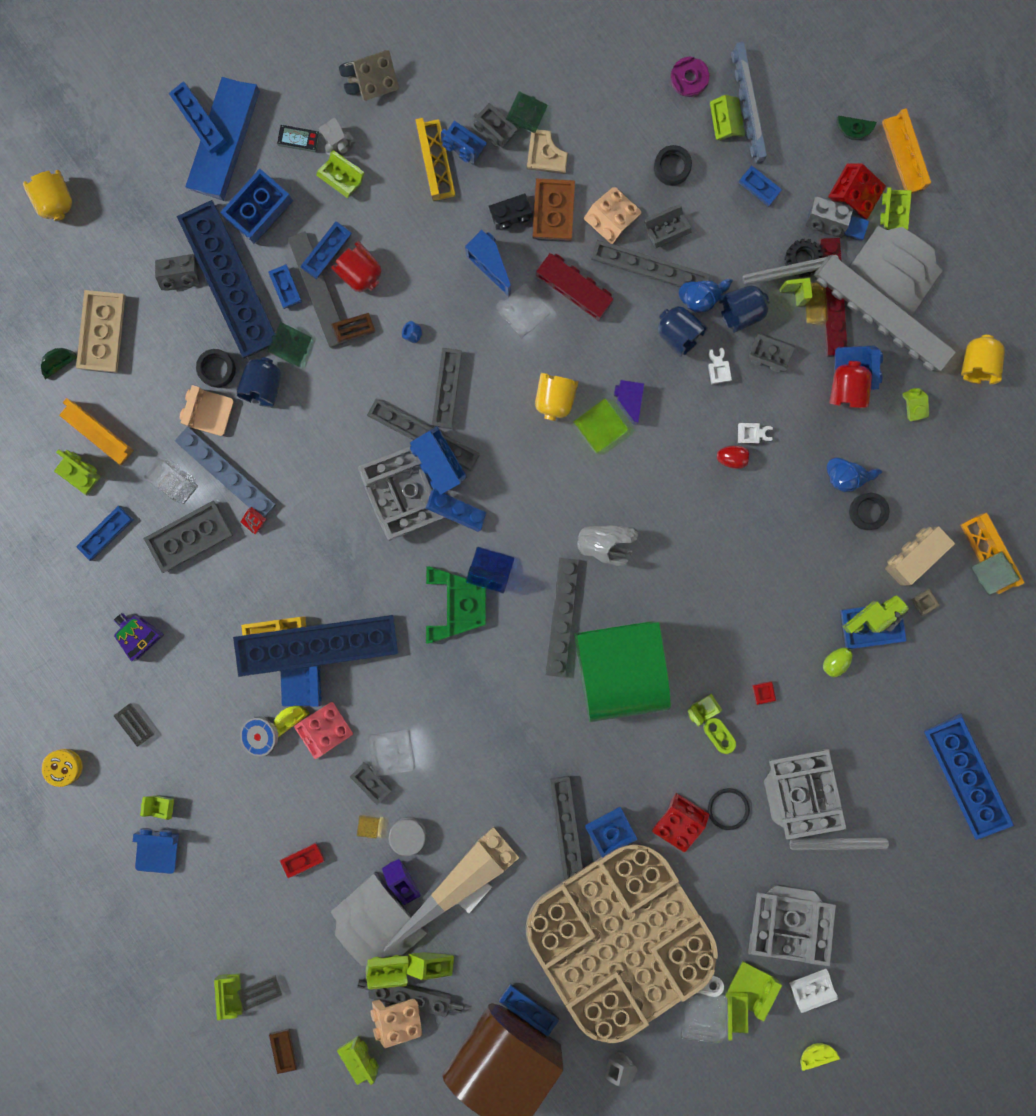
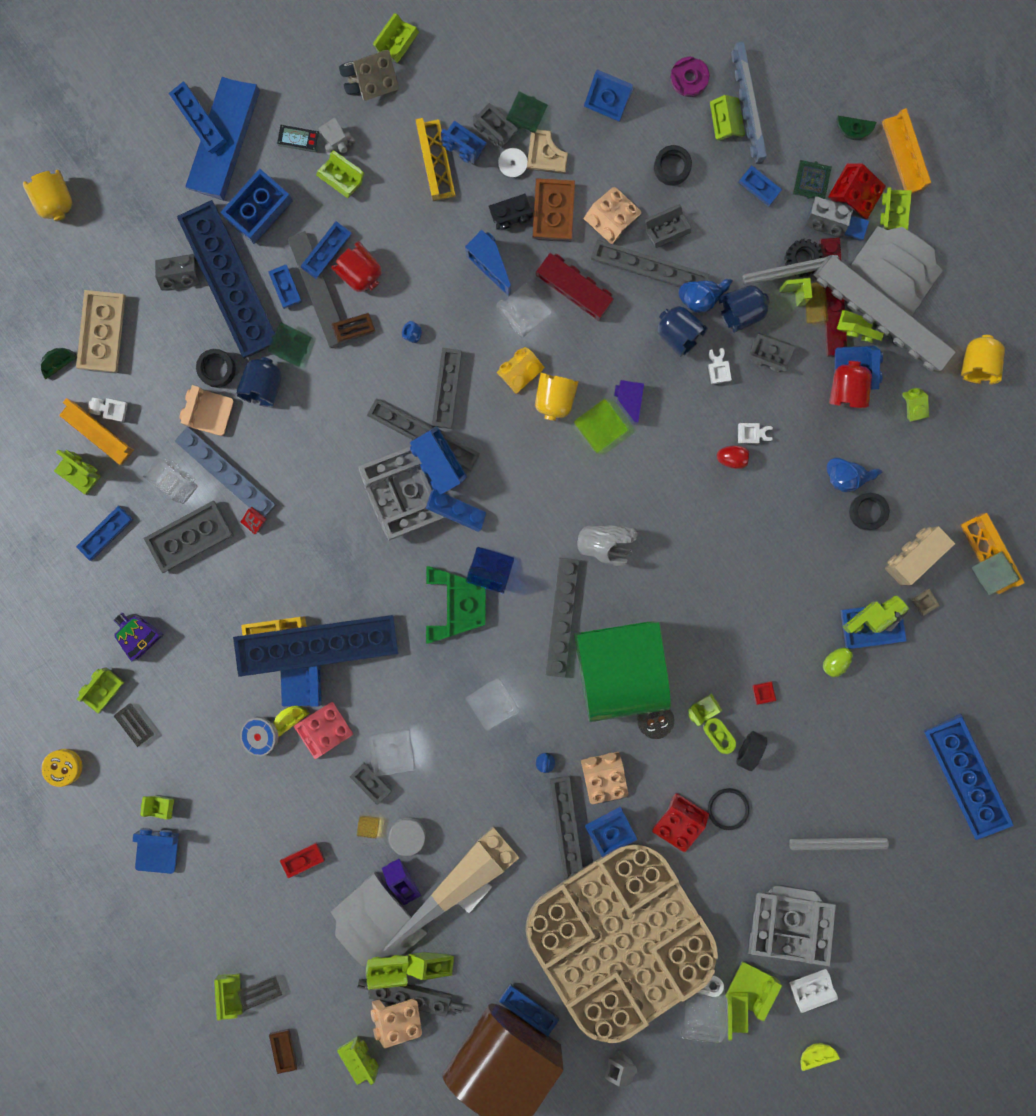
light grey slope [764,748,846,840] -> none
none -> lime bracket [76,668,125,714]
none -> white plate [88,398,128,422]
none -> lime bracket [373,13,419,63]
none -> clear bracket [466,676,520,731]
none -> yellow bracket [496,347,545,394]
none -> white piece [498,148,527,177]
none -> blue tile [536,753,555,773]
none -> light nougat bracket [581,752,628,804]
none -> blue bracket [584,69,633,122]
none -> clear smoke head [637,709,674,739]
none -> black tyre [736,731,768,771]
none -> piece [793,160,832,199]
none -> lime bracket [837,310,884,343]

